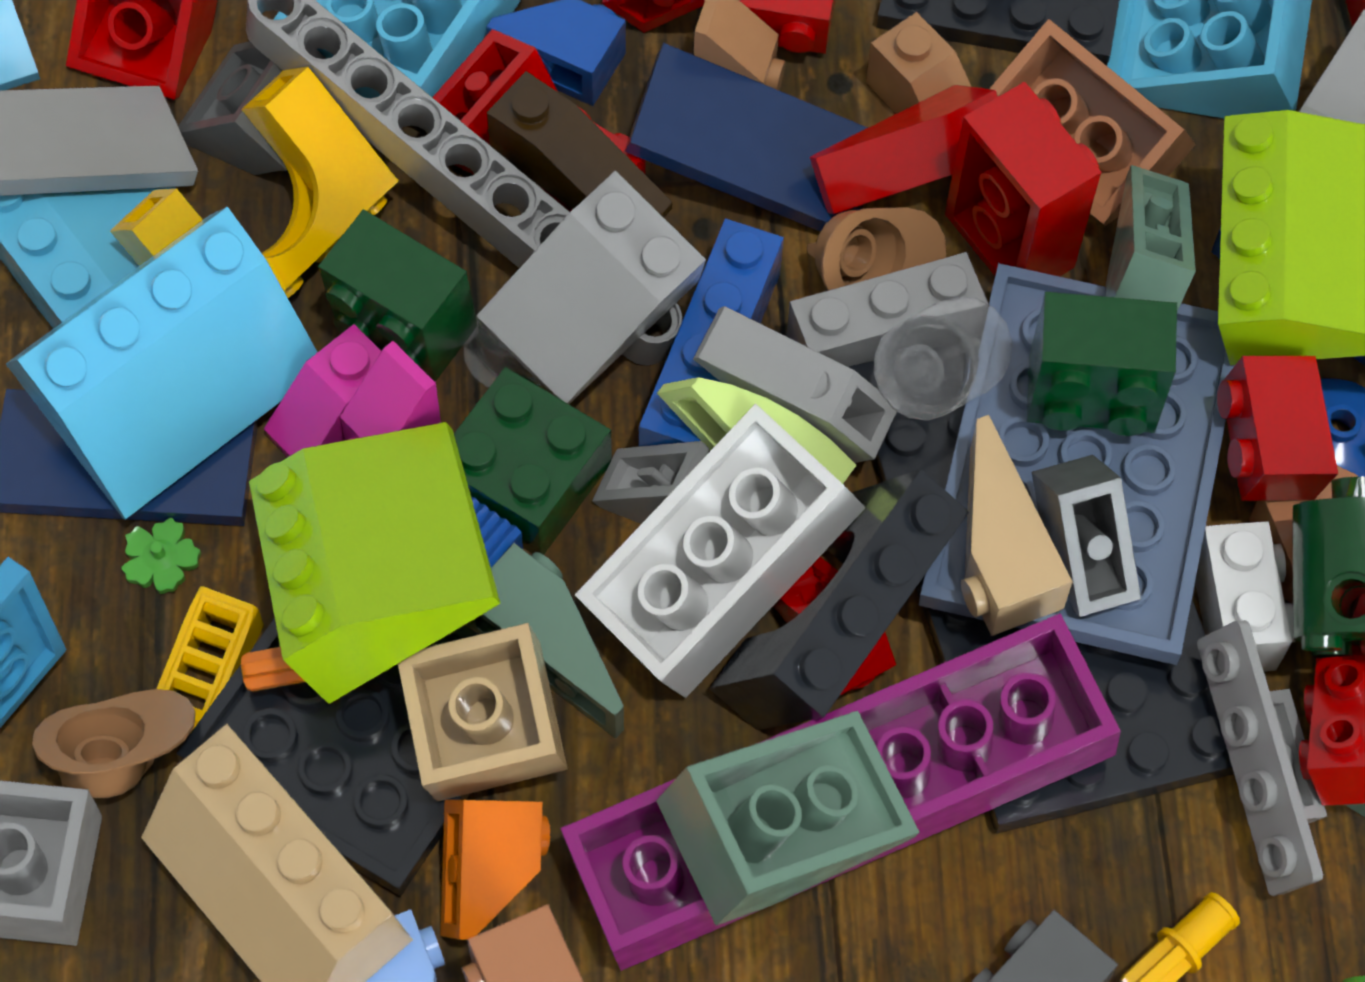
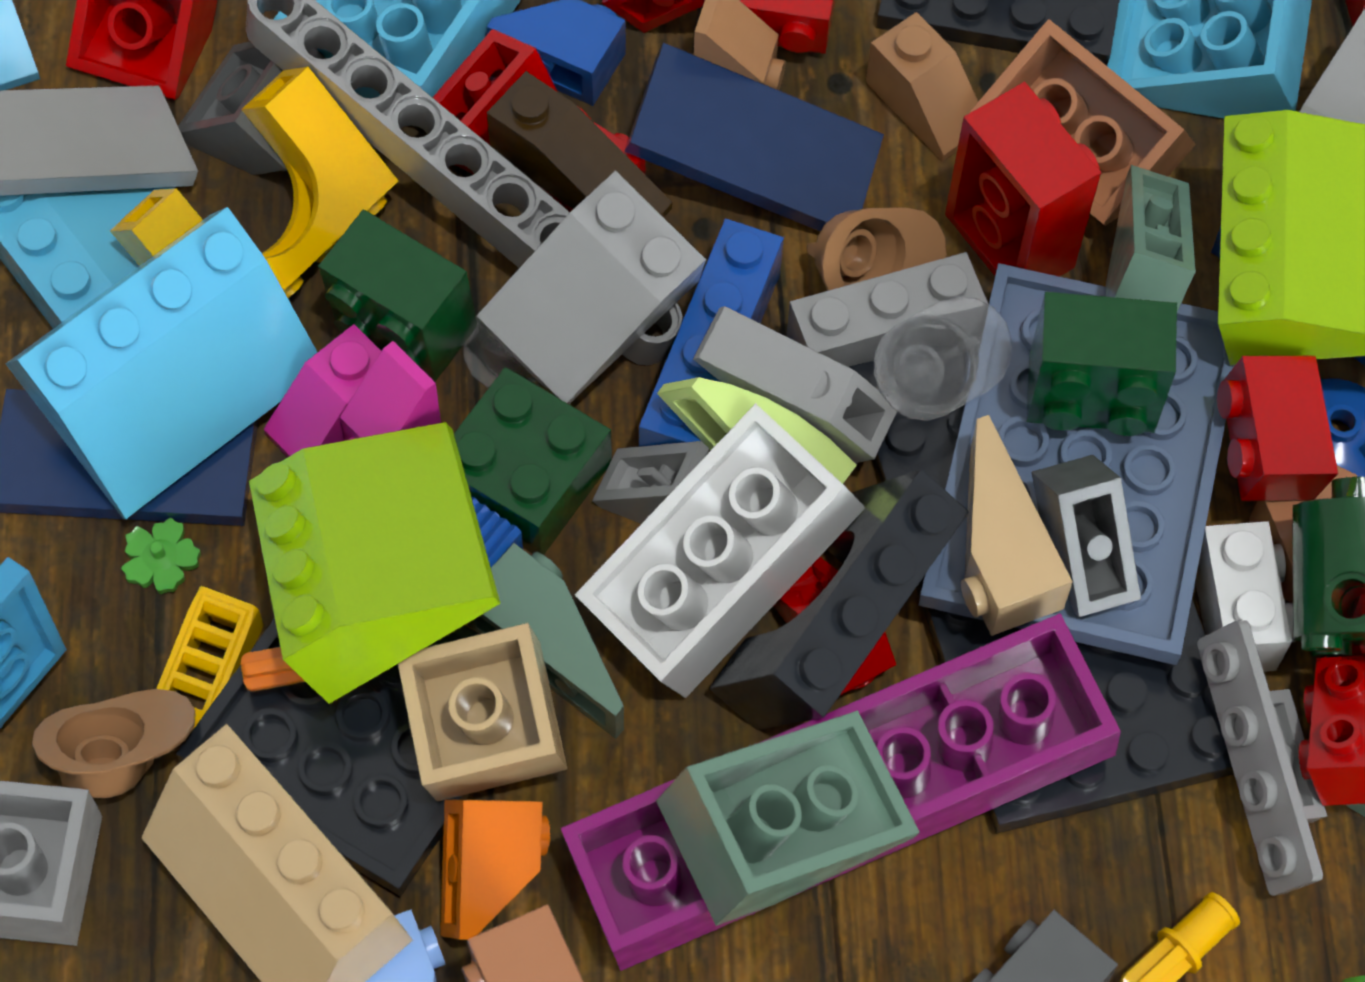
red slope [810,85,998,214] -> none

